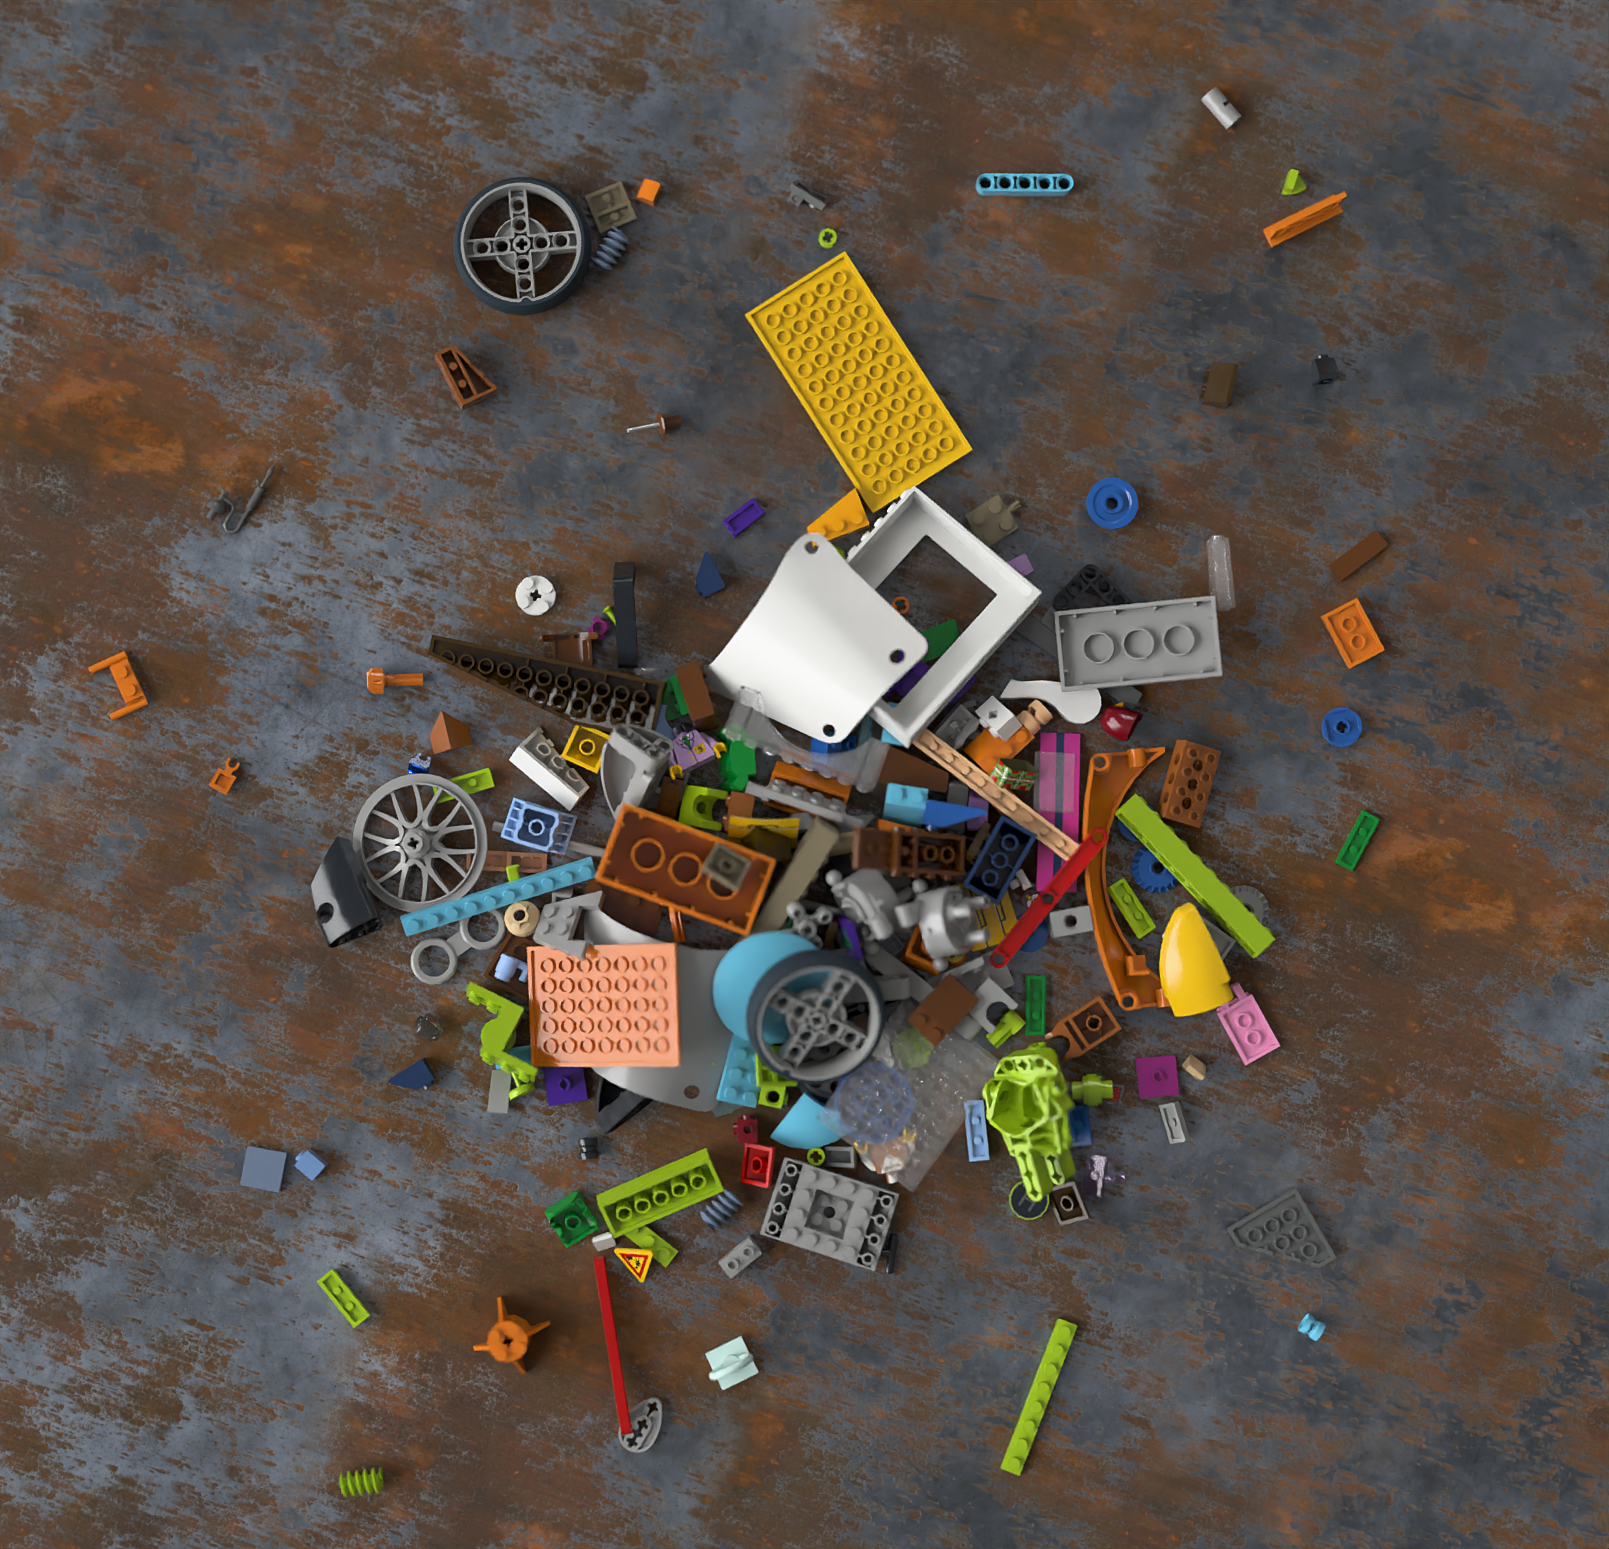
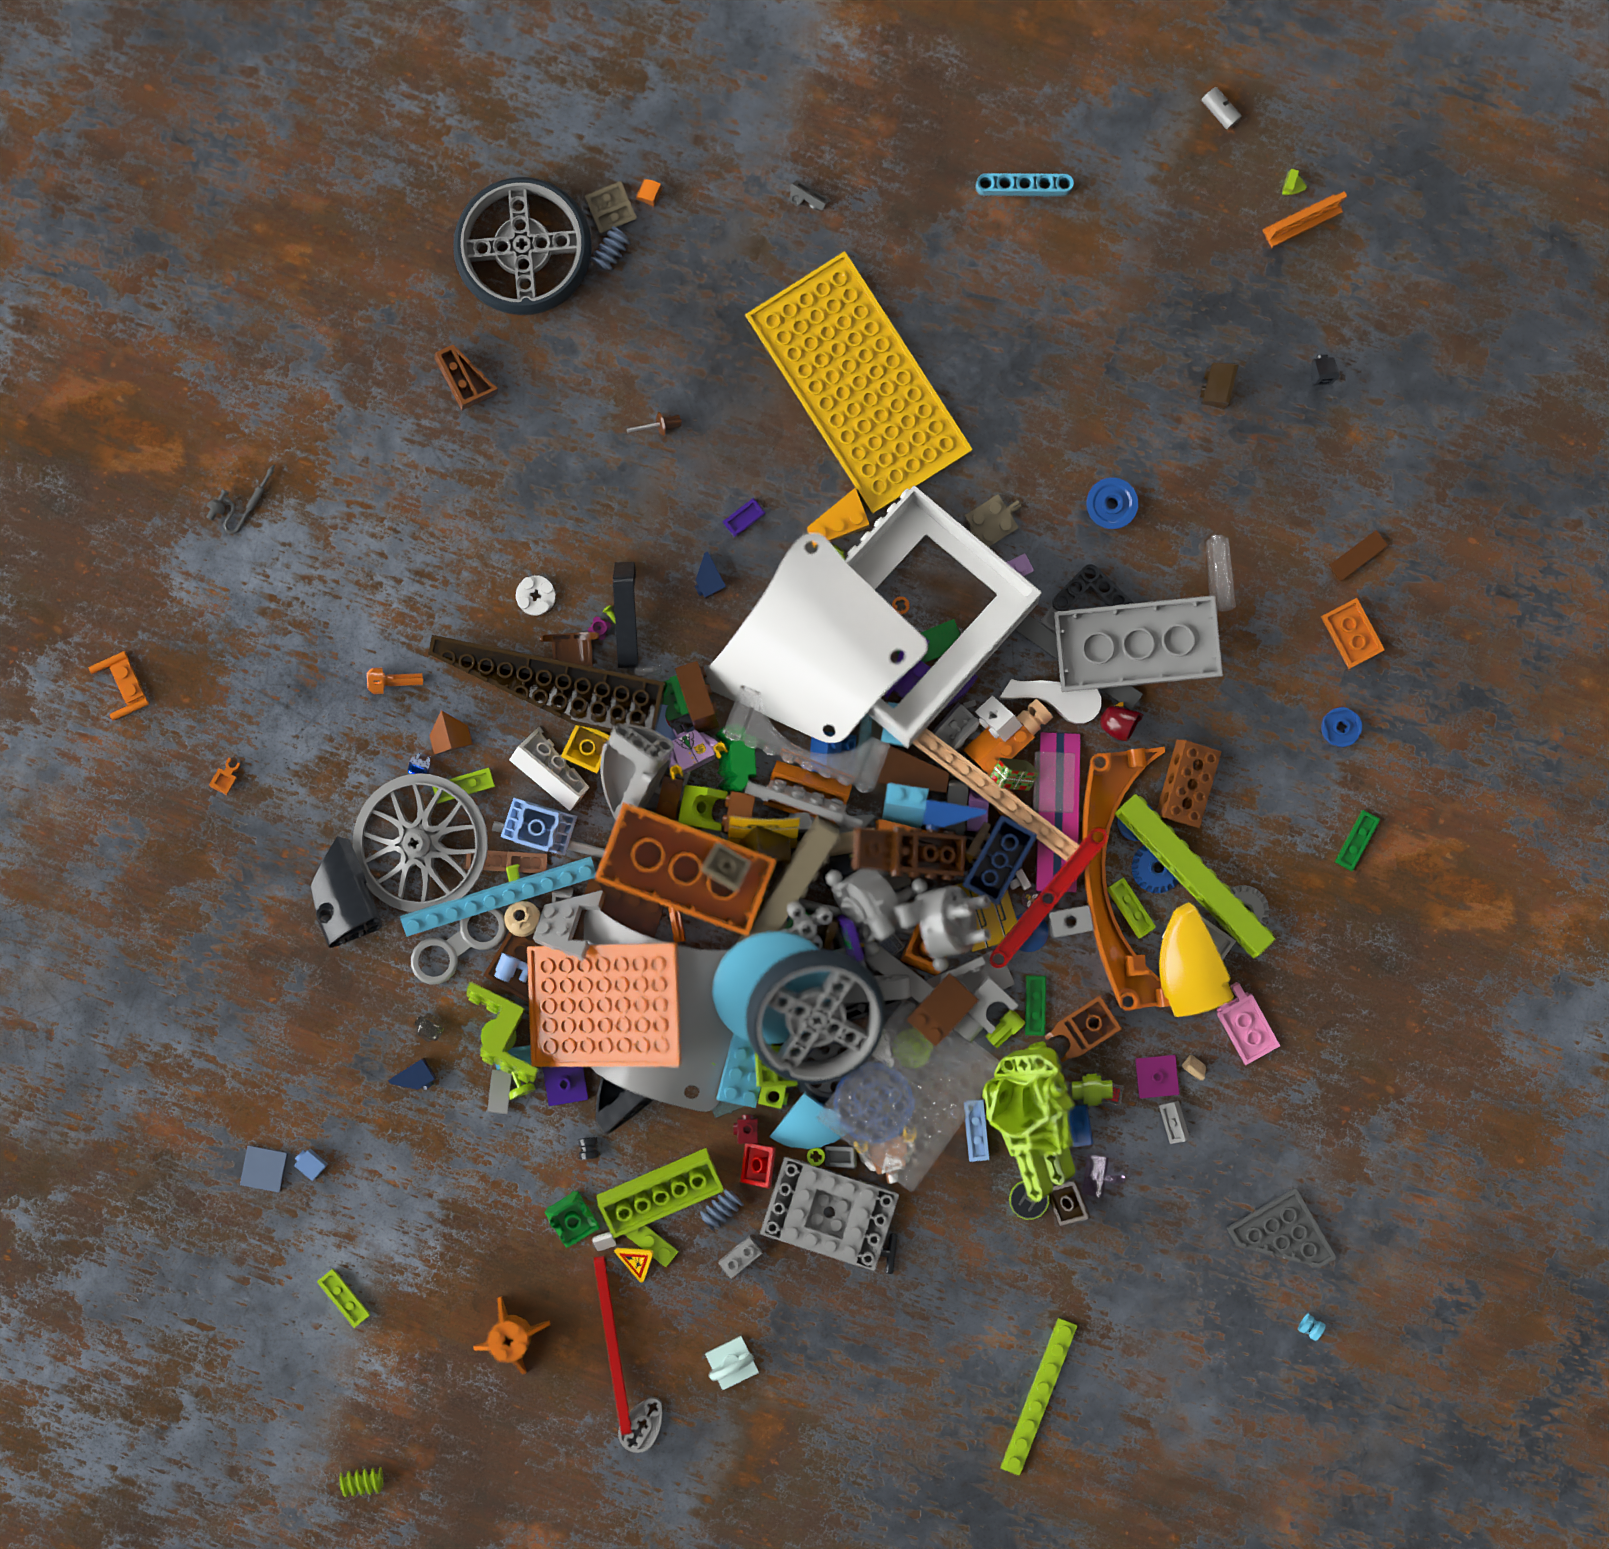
lime bush [819,228,837,248] -> none
tile [947,953,967,967] -> none

